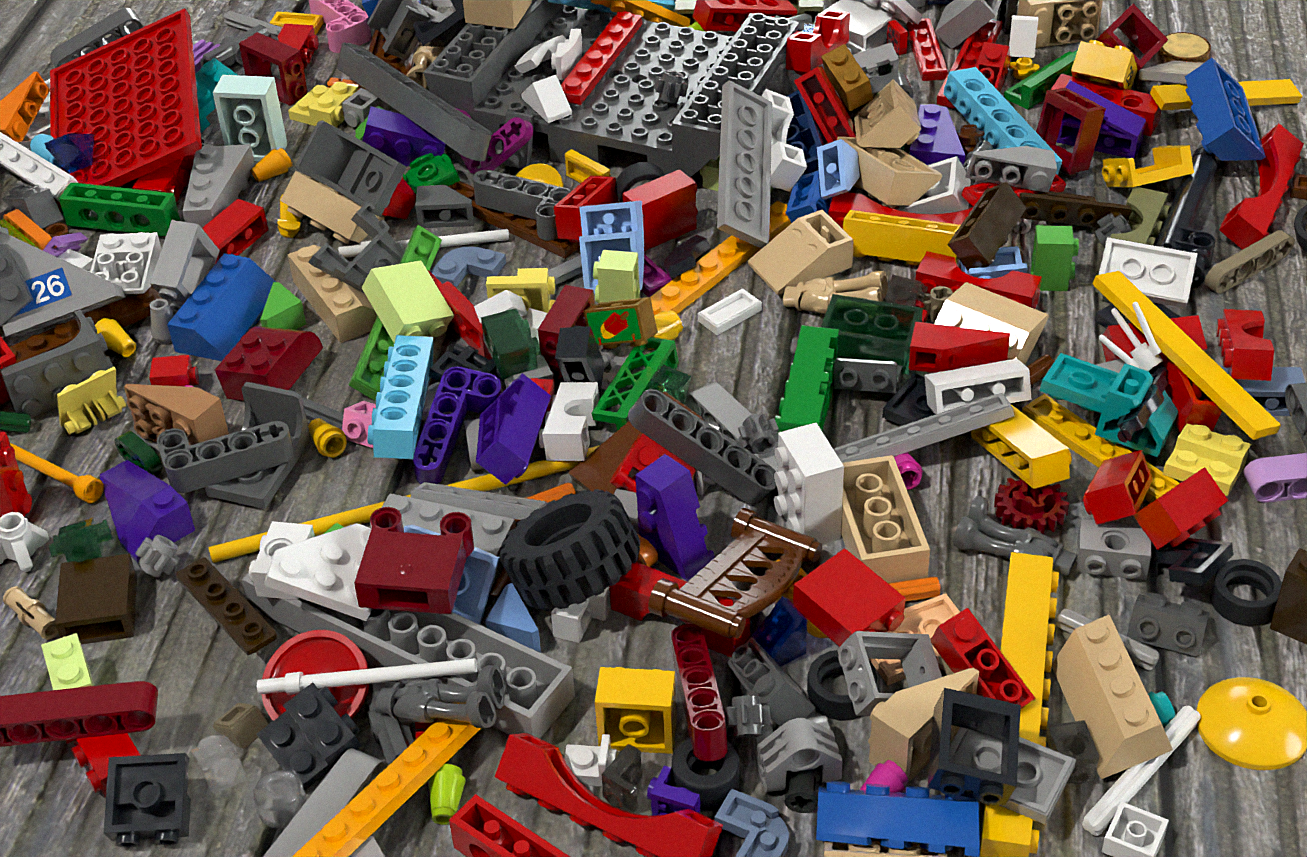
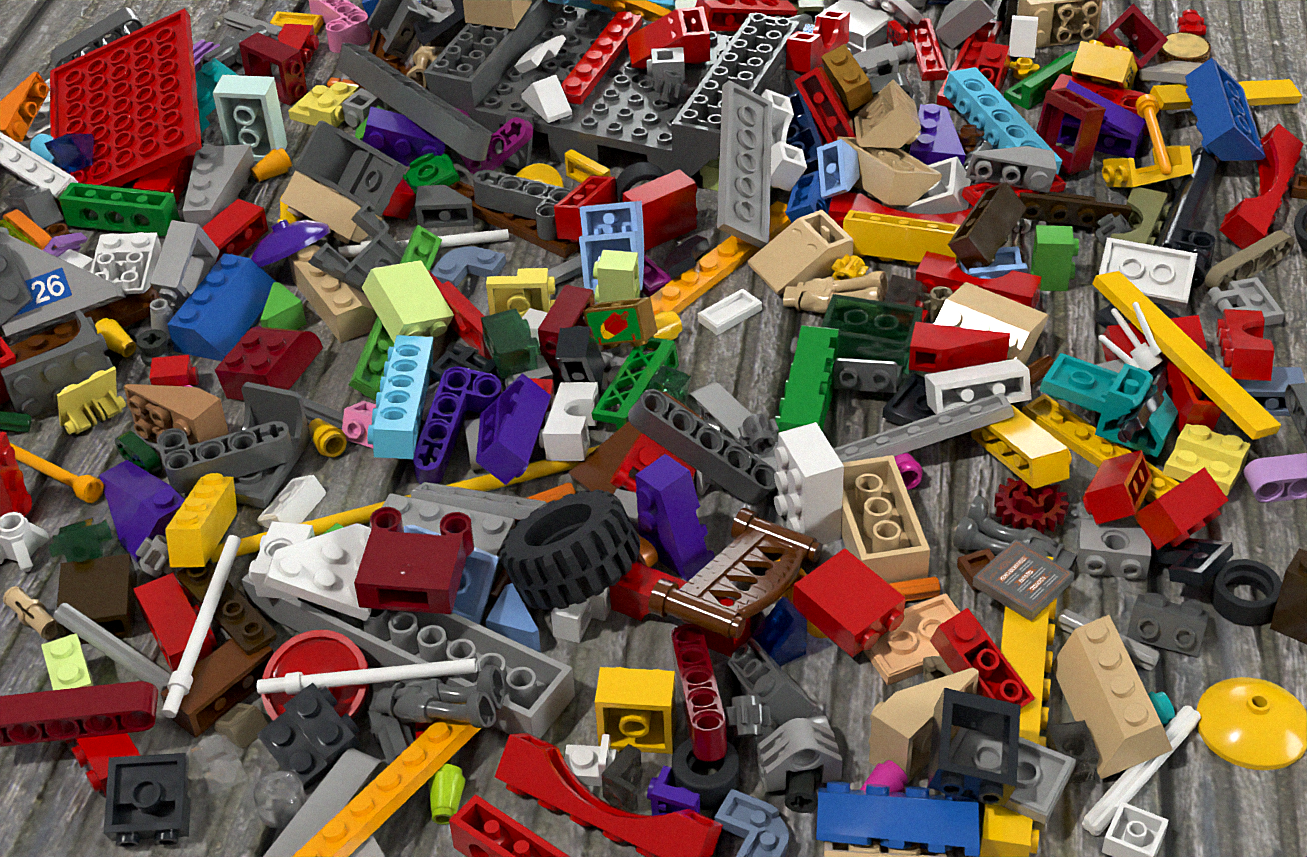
white piece [474,290,528,330] -> none
white slope [551,29,583,80] -> none
black tyre [807,650,878,721] -> none
light grey window [837,631,942,716] -> none
none -> light grey axle [53,603,171,693]
none -> red brick [133,573,217,672]
none -> pearl dark grey wheel [137,329,172,367]
none -> reddish brown brick [160,638,274,738]
none -> white bar [161,535,241,718]
none -> yellow brick [165,473,237,567]
none -> dark purple dish [251,219,331,267]
none -> white slope [257,475,326,528]
none -> red slope [627,6,710,69]
none -> light grey brick [647,47,685,81]
none -> yellow gear [831,254,869,280]
none -> light grey pin [894,41,915,61]
none -> reddish brown plate [957,548,995,590]
none -> dark grey tile [972,539,1074,621]
none -> light orange piece [1135,94,1172,176]
none -> red piece [1177,9,1206,36]
none -> light grey plate [1208,277,1284,326]

